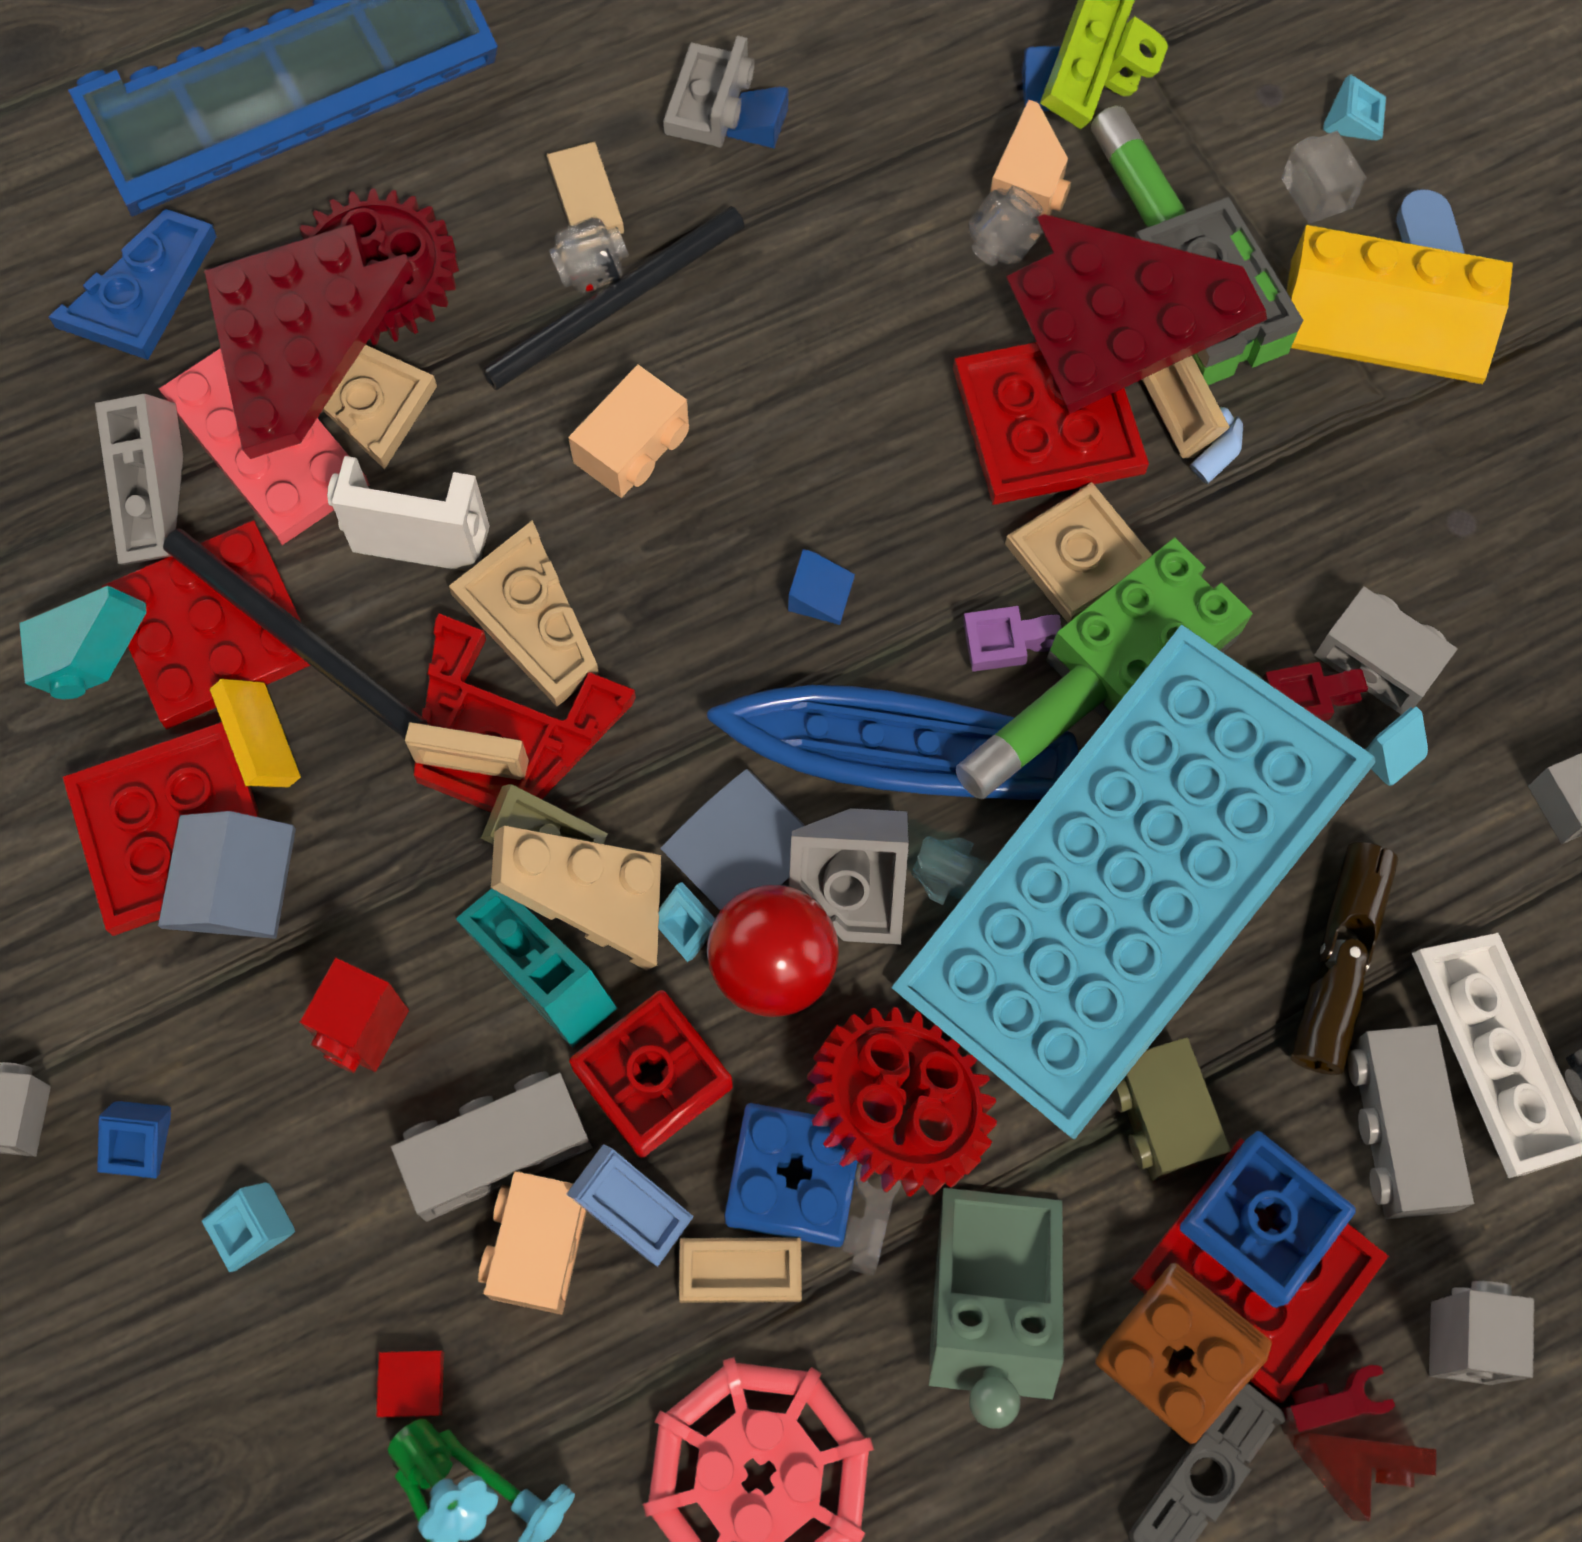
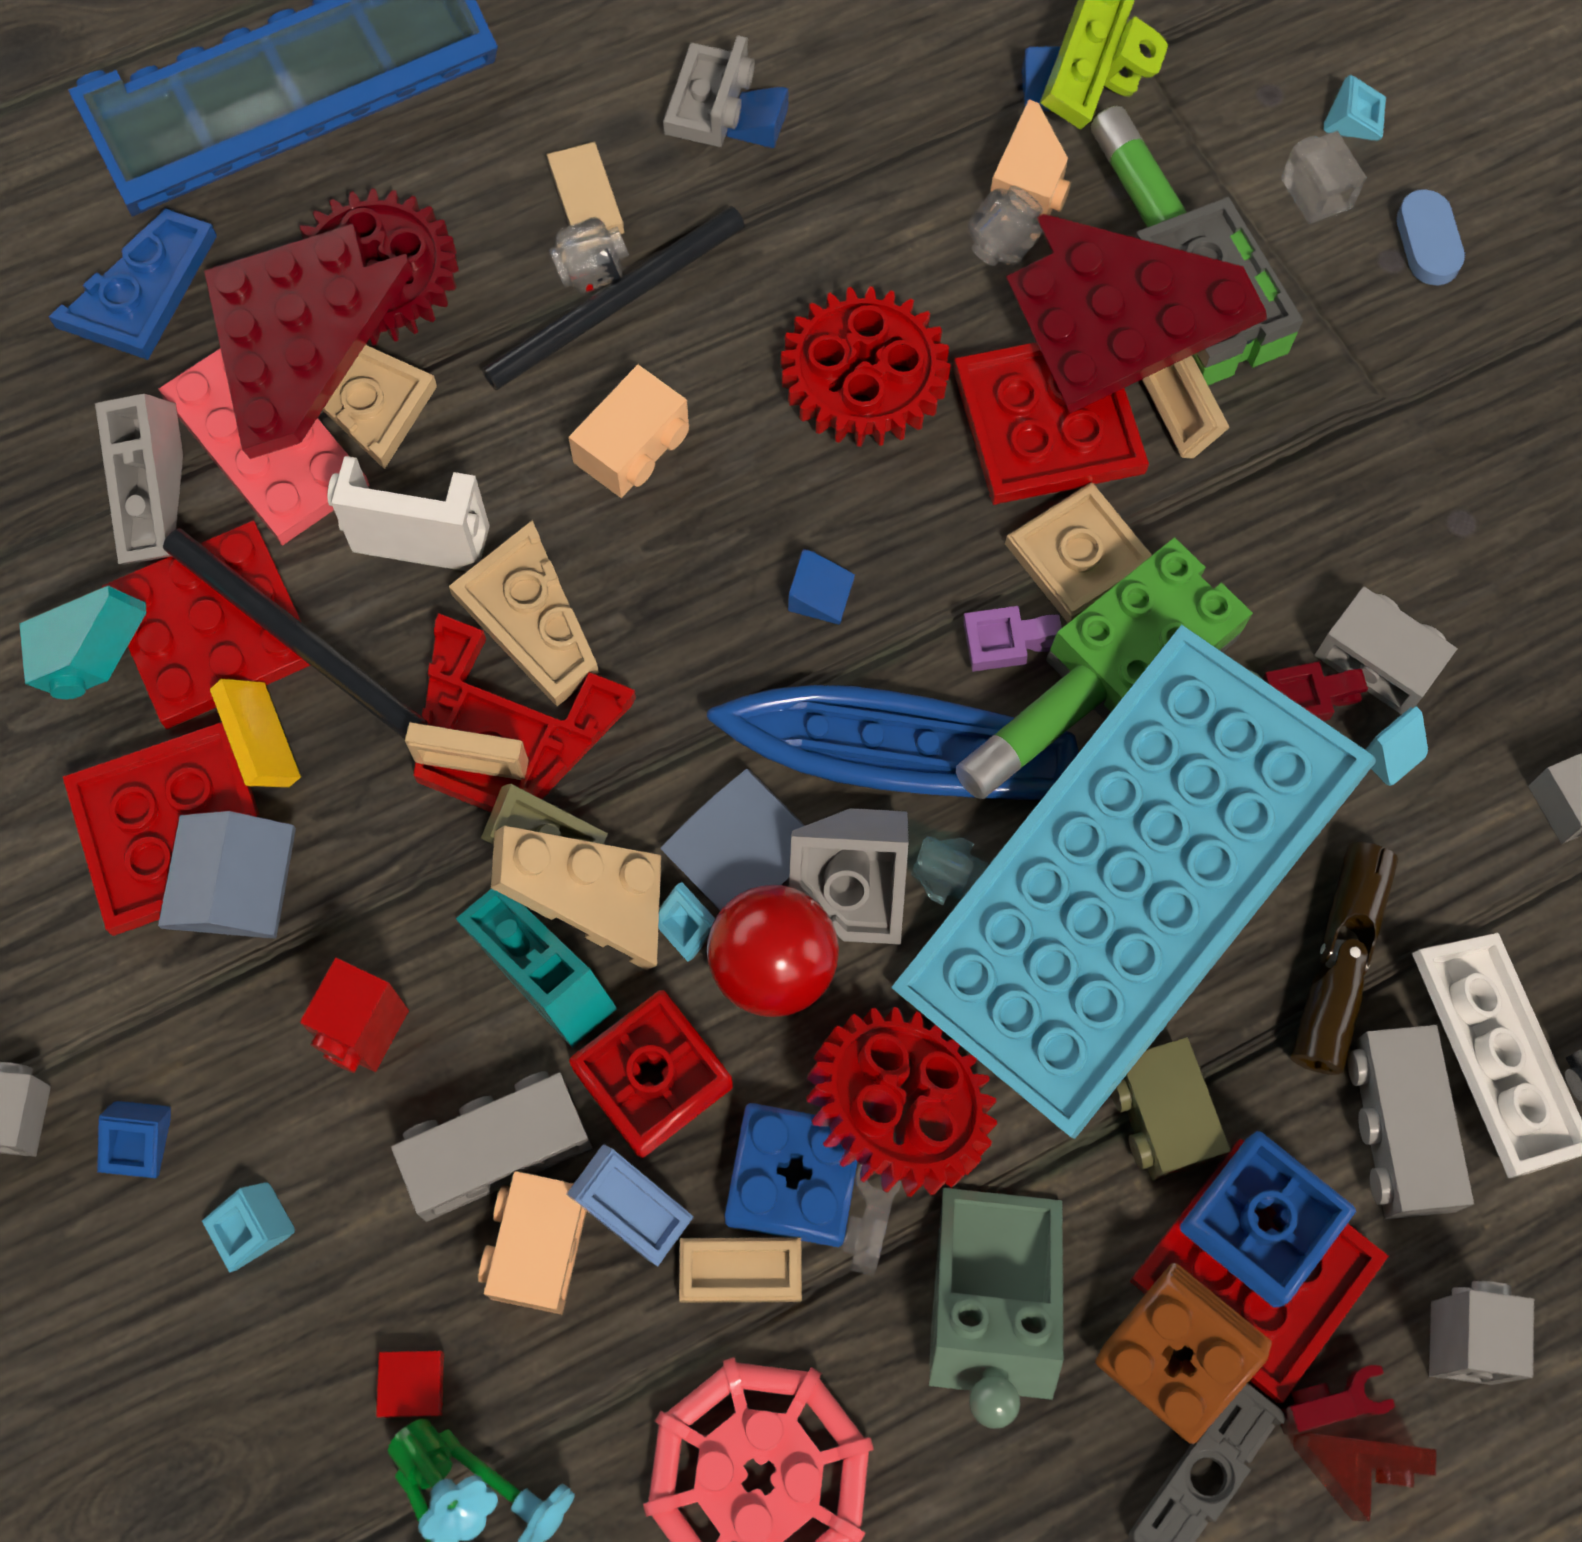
light blue arm [1190,407,1243,484] -> none
yellow slope [1287,225,1513,384] -> none
none -> red gear [781,286,951,447]

